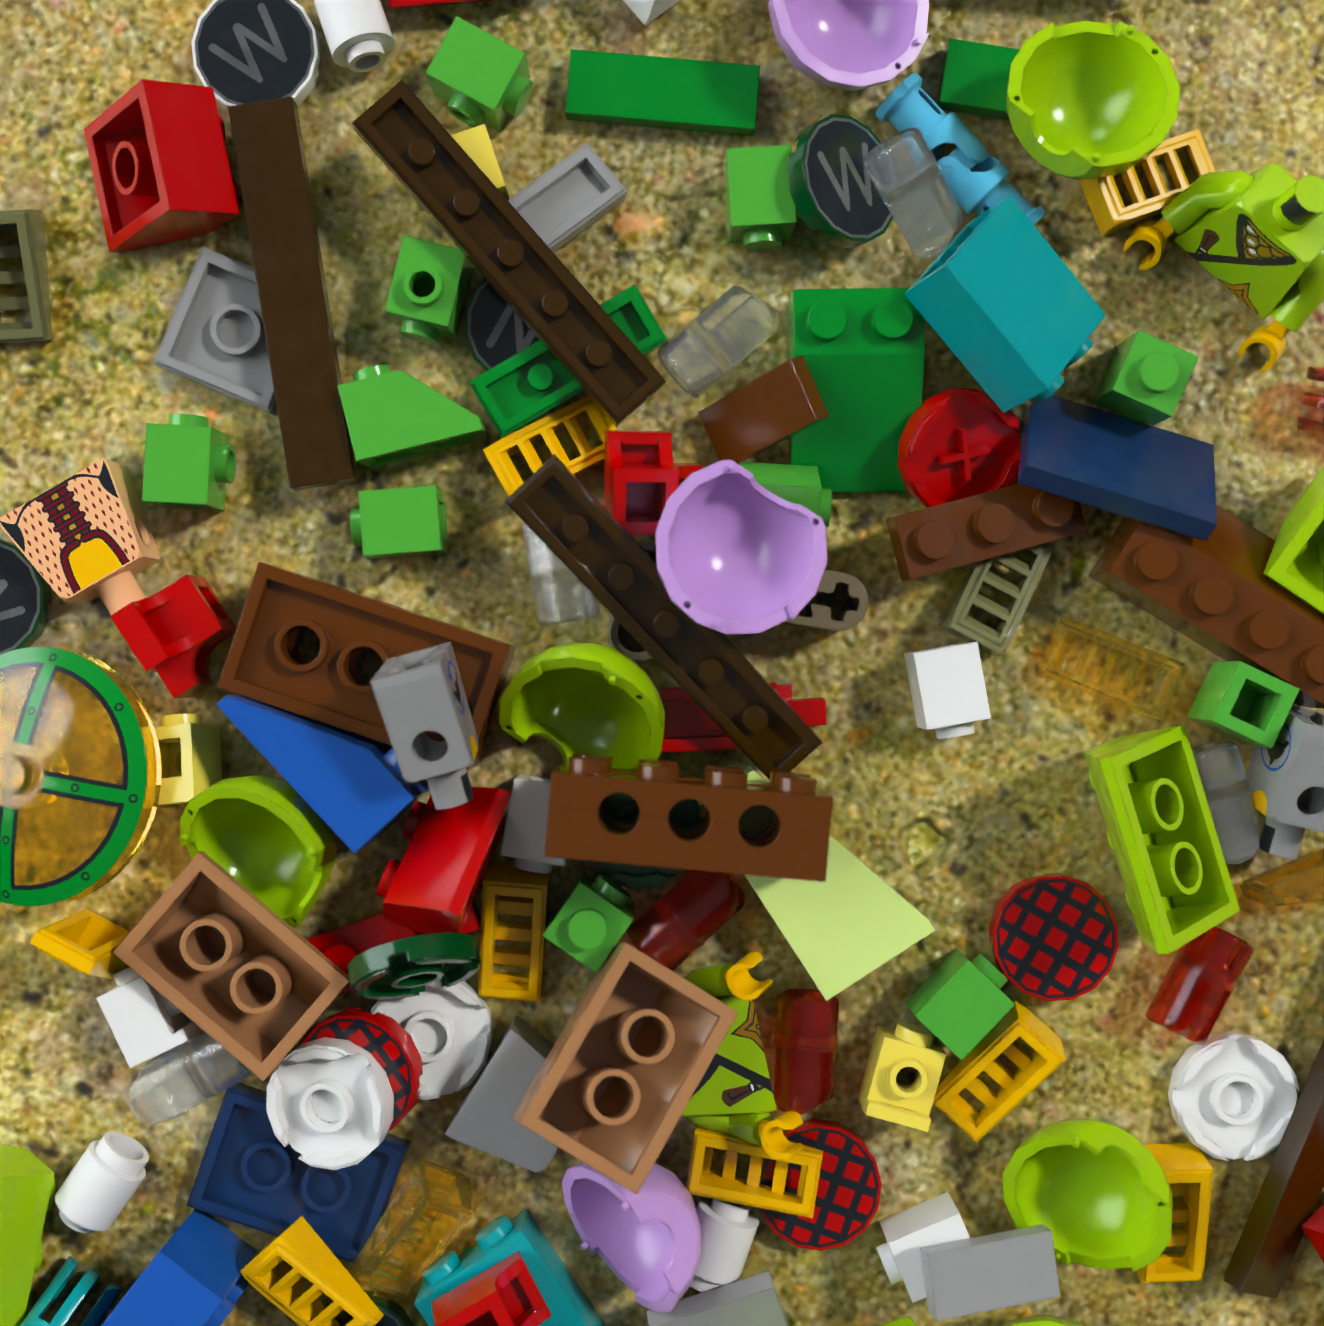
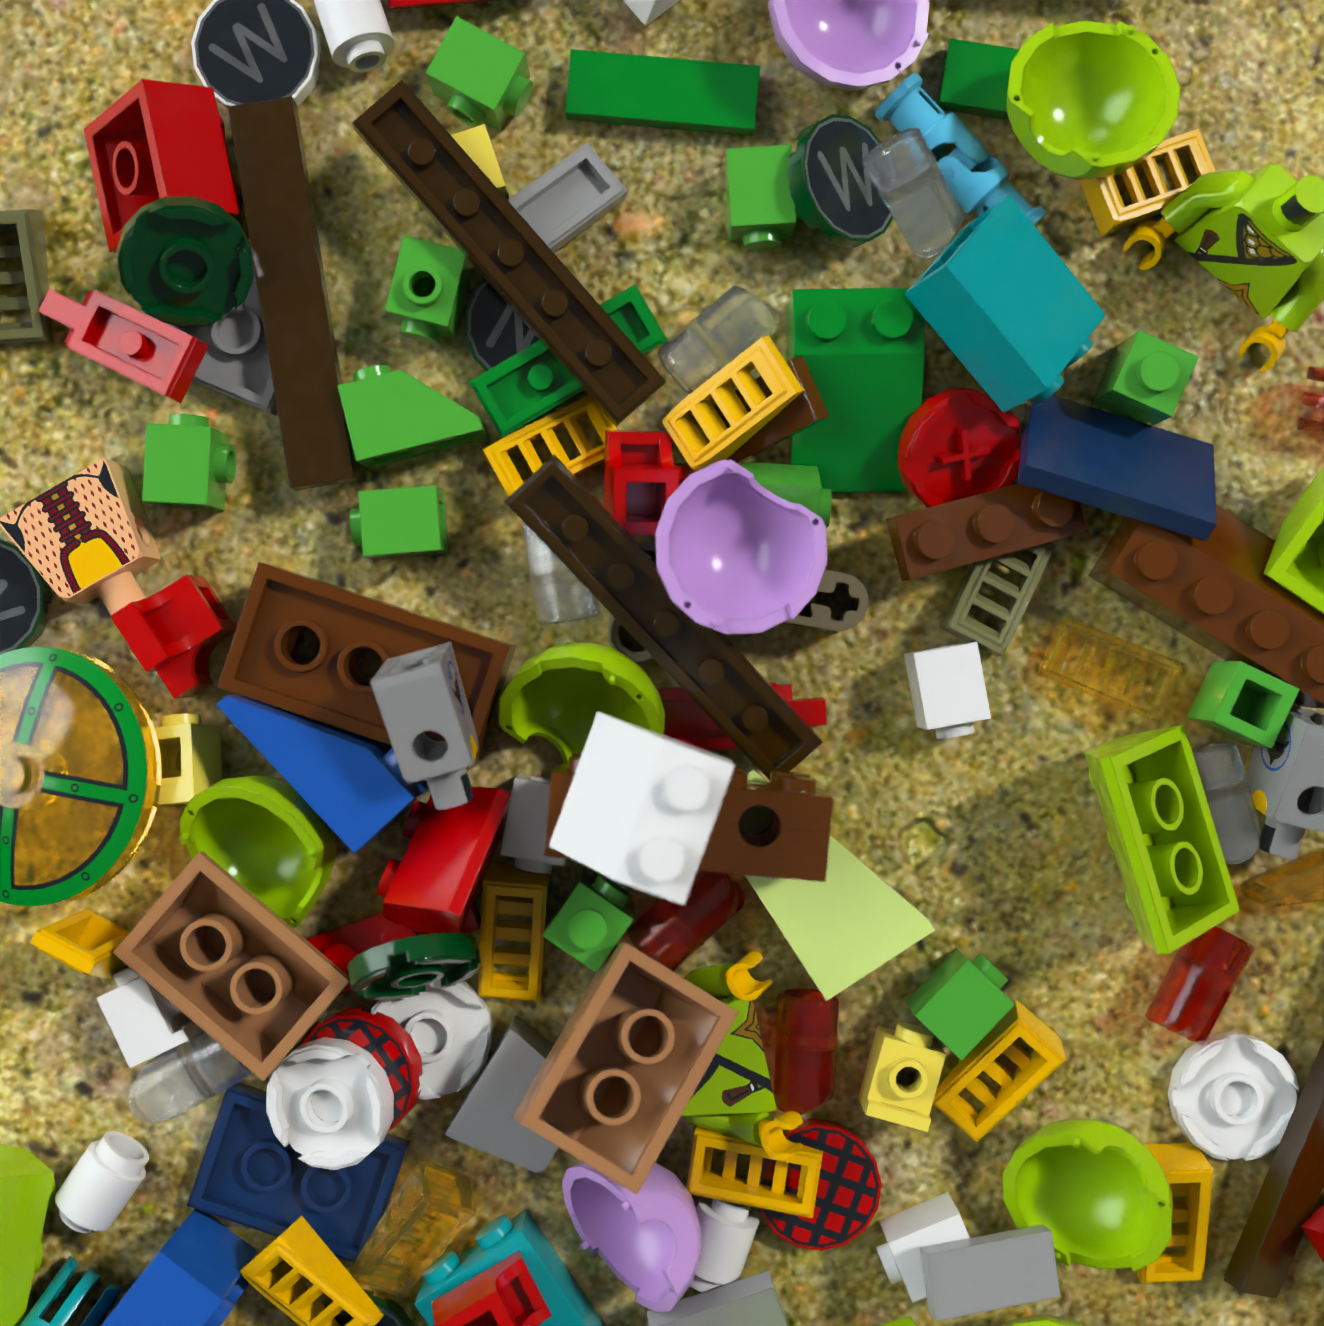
tile [989,873,1119,1001] -> none
none -> hinge [38,289,209,403]
none -> dark green tile [117,196,254,328]
none -> white slope [549,712,735,905]
none -> yellow slope [662,336,804,471]

